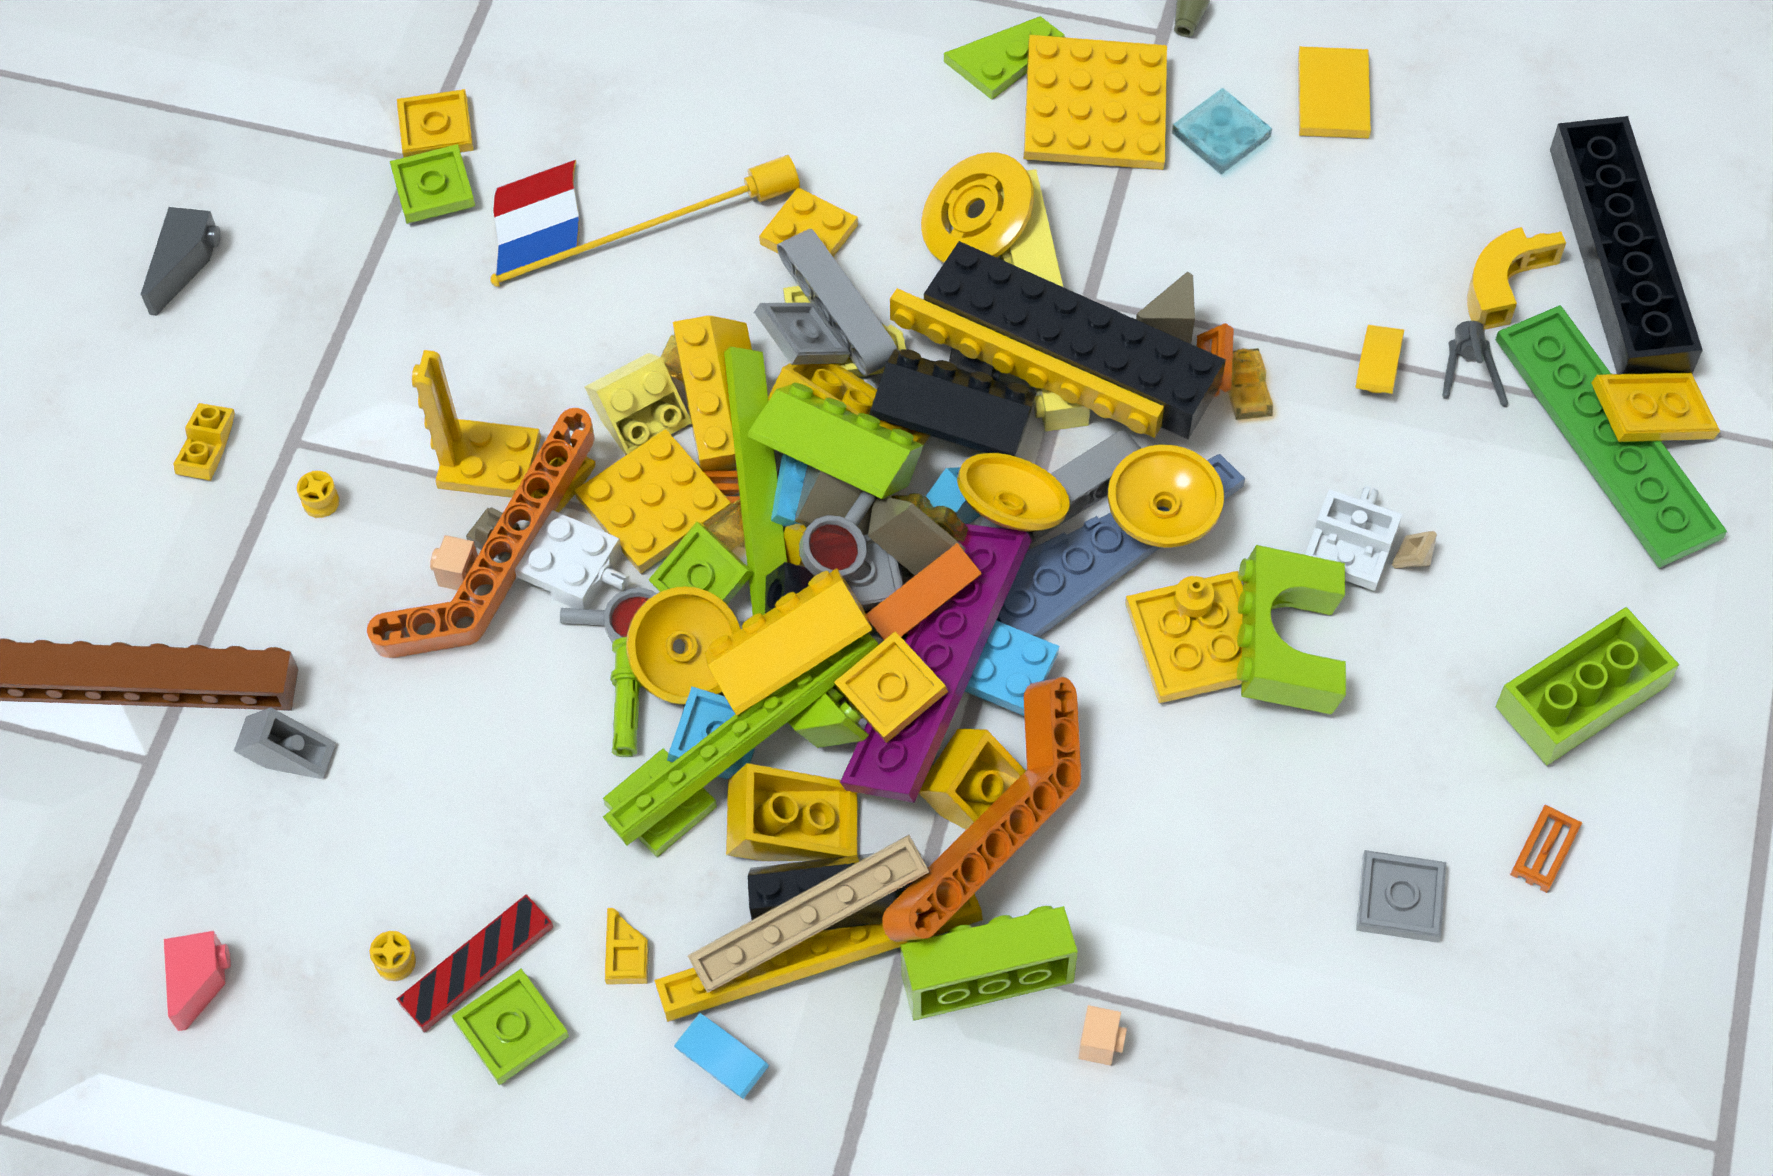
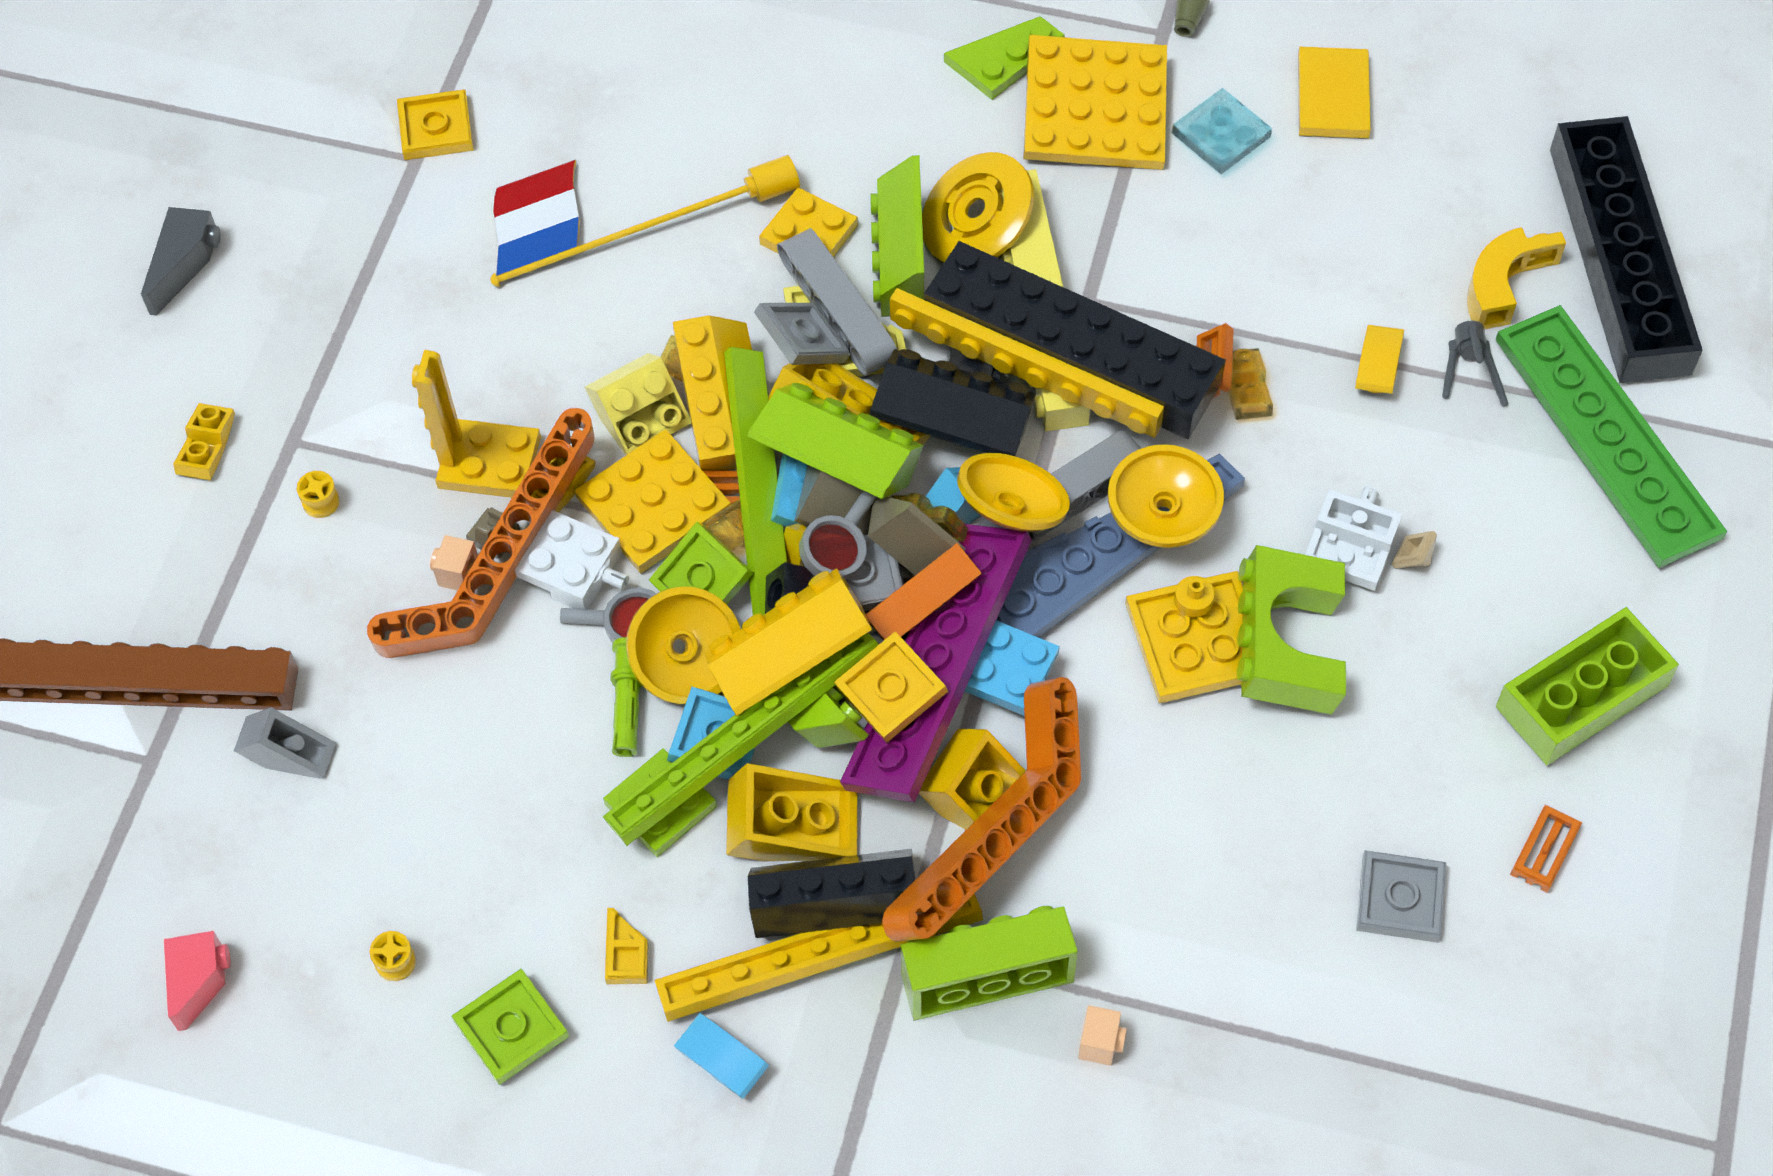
lime plate [389,144,475,224] -> none
red tile [396,894,553,1033] -> none
tan tile [688,835,929,993] -> none
dark tan slope [1136,271,1195,344] -> none
yellow tile [1591,373,1720,442] -> none
none -> lime slope [870,155,924,317]

